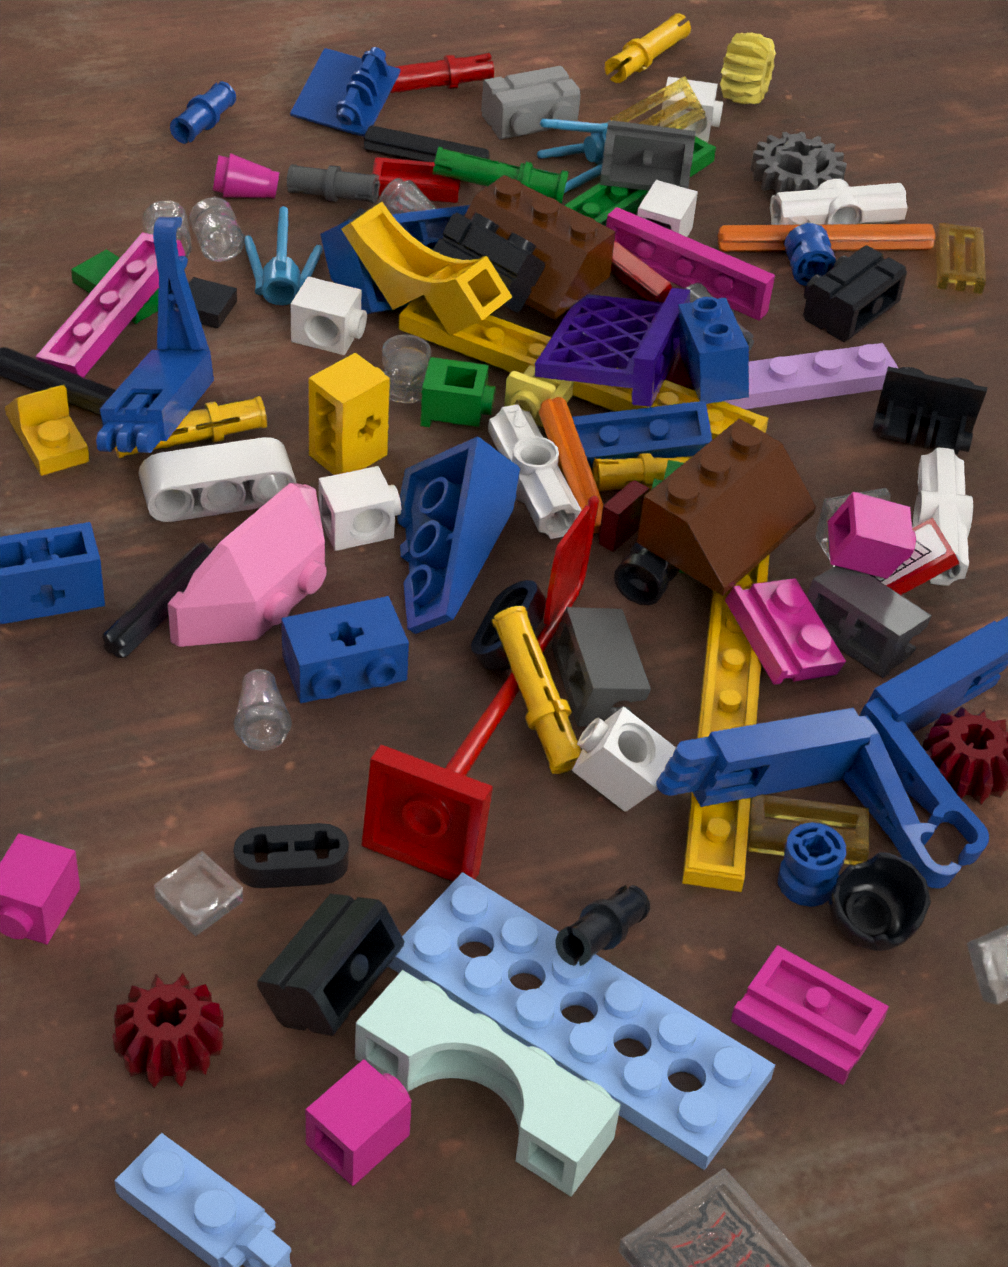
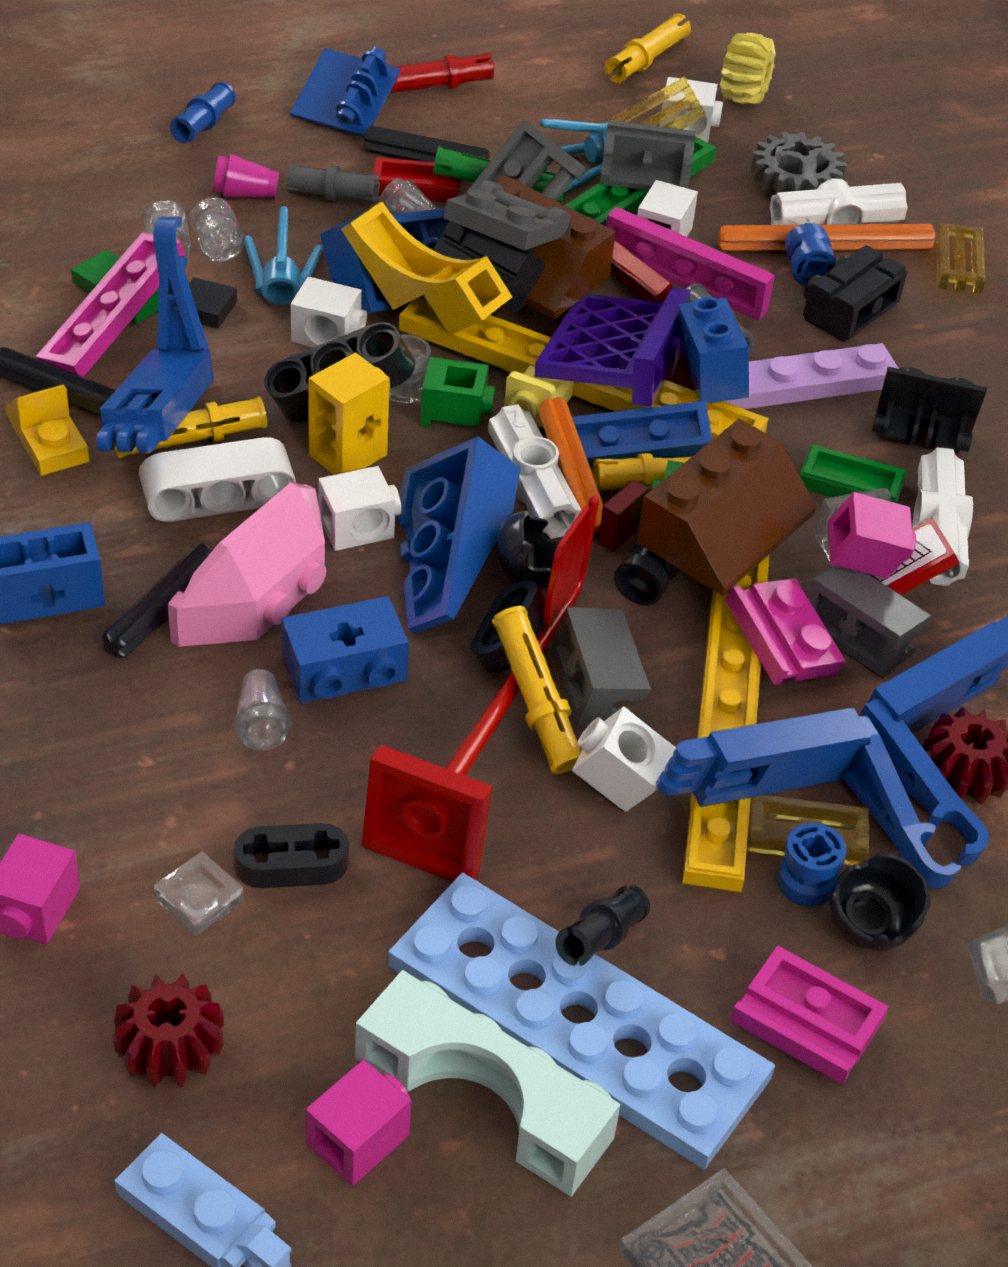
black brick [257,893,405,1036] -> none
light grey brick [481,66,581,140] -> none
none -> black beam [264,322,415,423]
none -> dark grey plate [444,180,571,250]
none -> dark grey plate [468,119,587,200]
none -> black hair [497,510,559,590]
none -> green tile [799,444,907,503]

